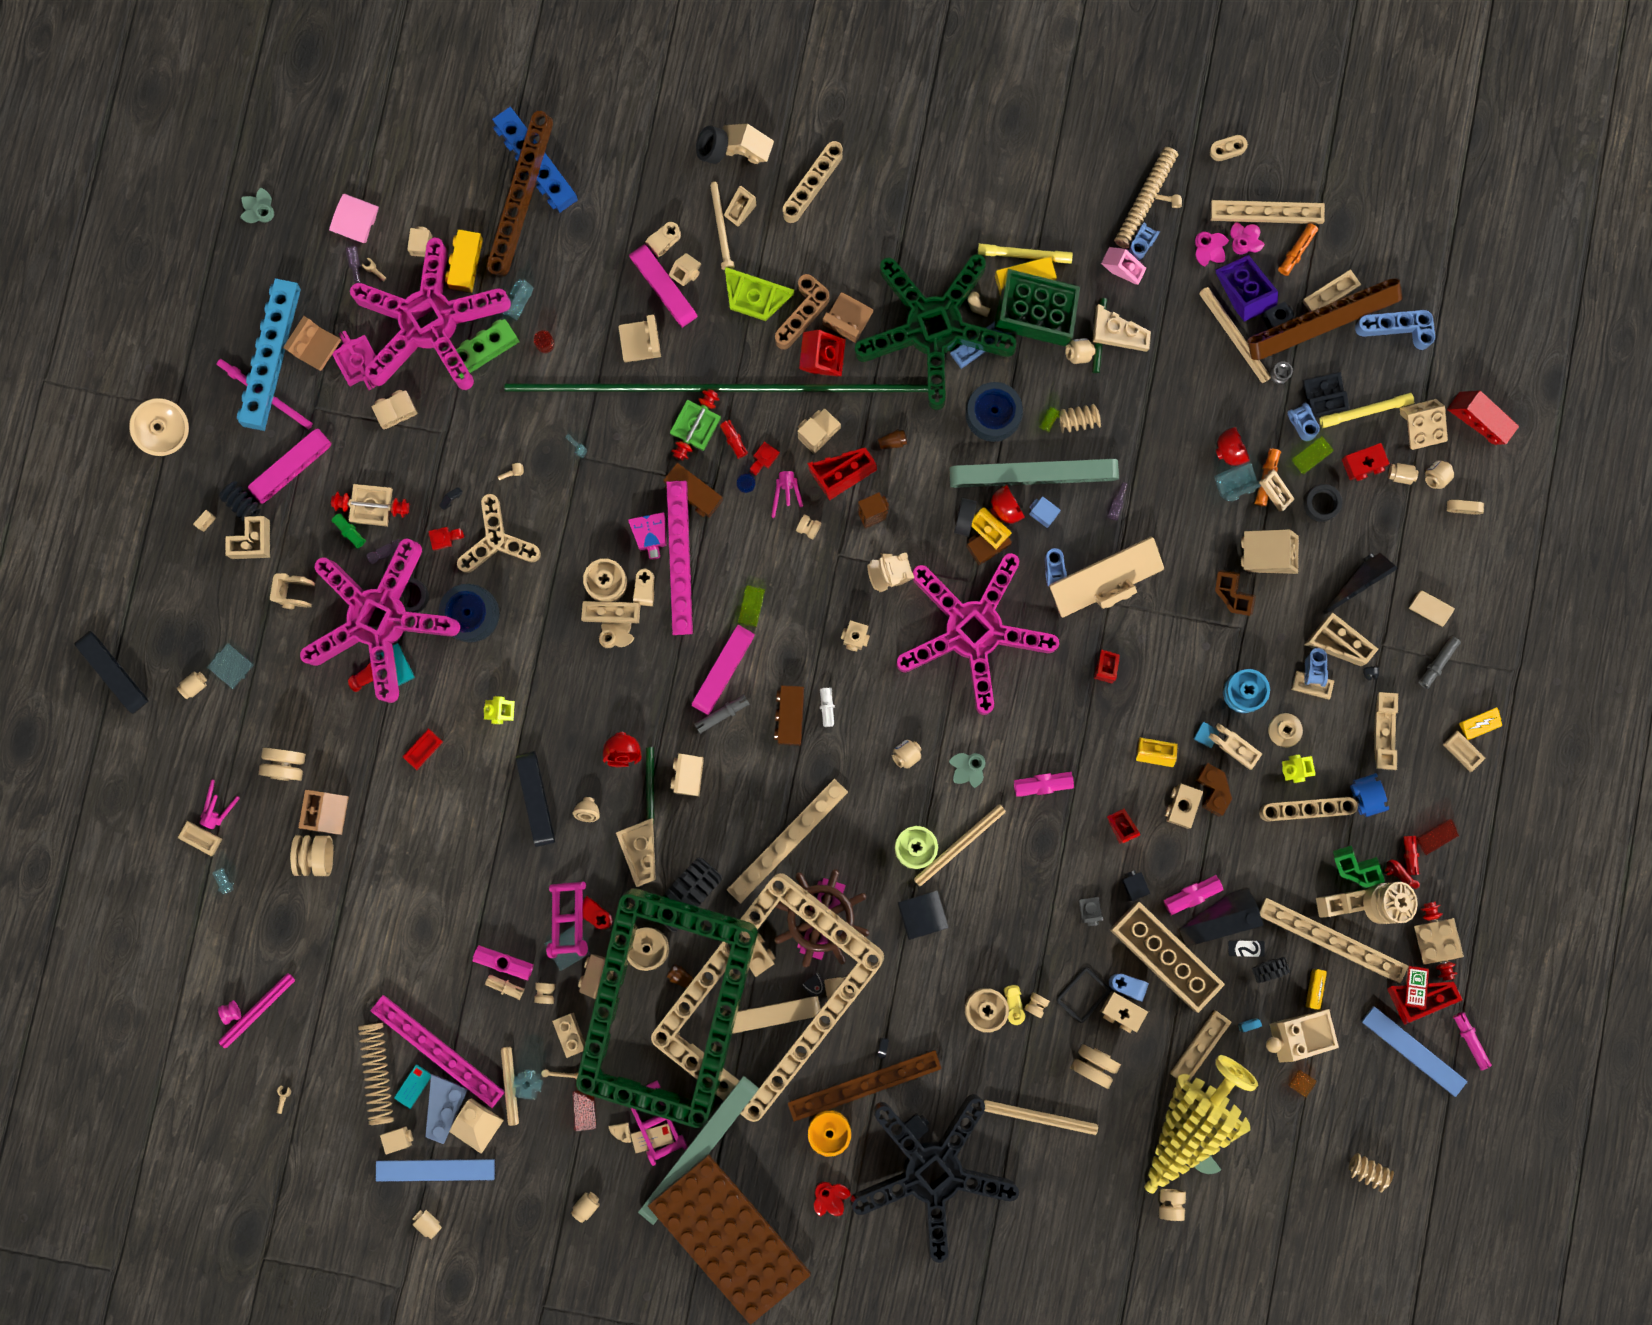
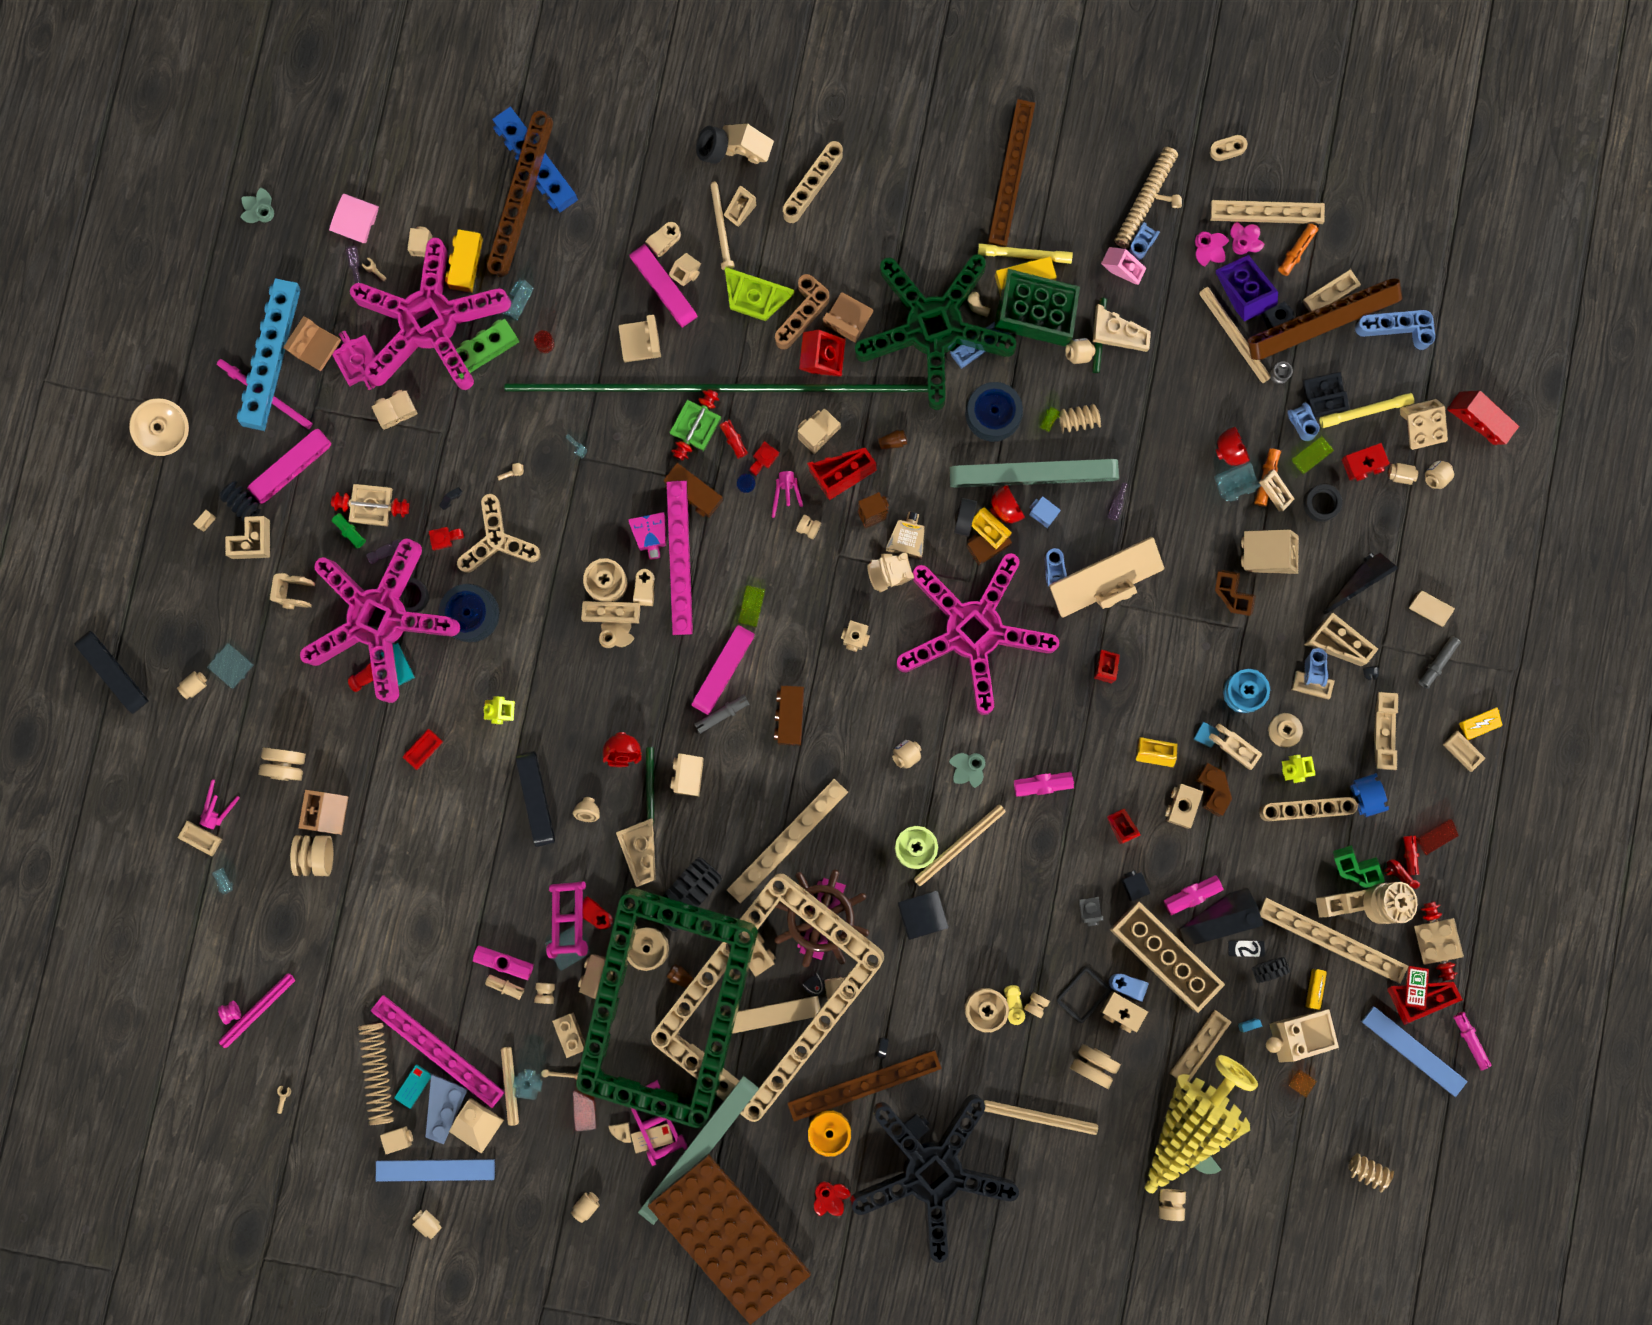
white axle [820,688,835,727] -> none
tan beam [1447,500,1484,514] -> none
none -> tan torso [886,512,924,559]
none -> reddish brown plate [988,99,1035,247]

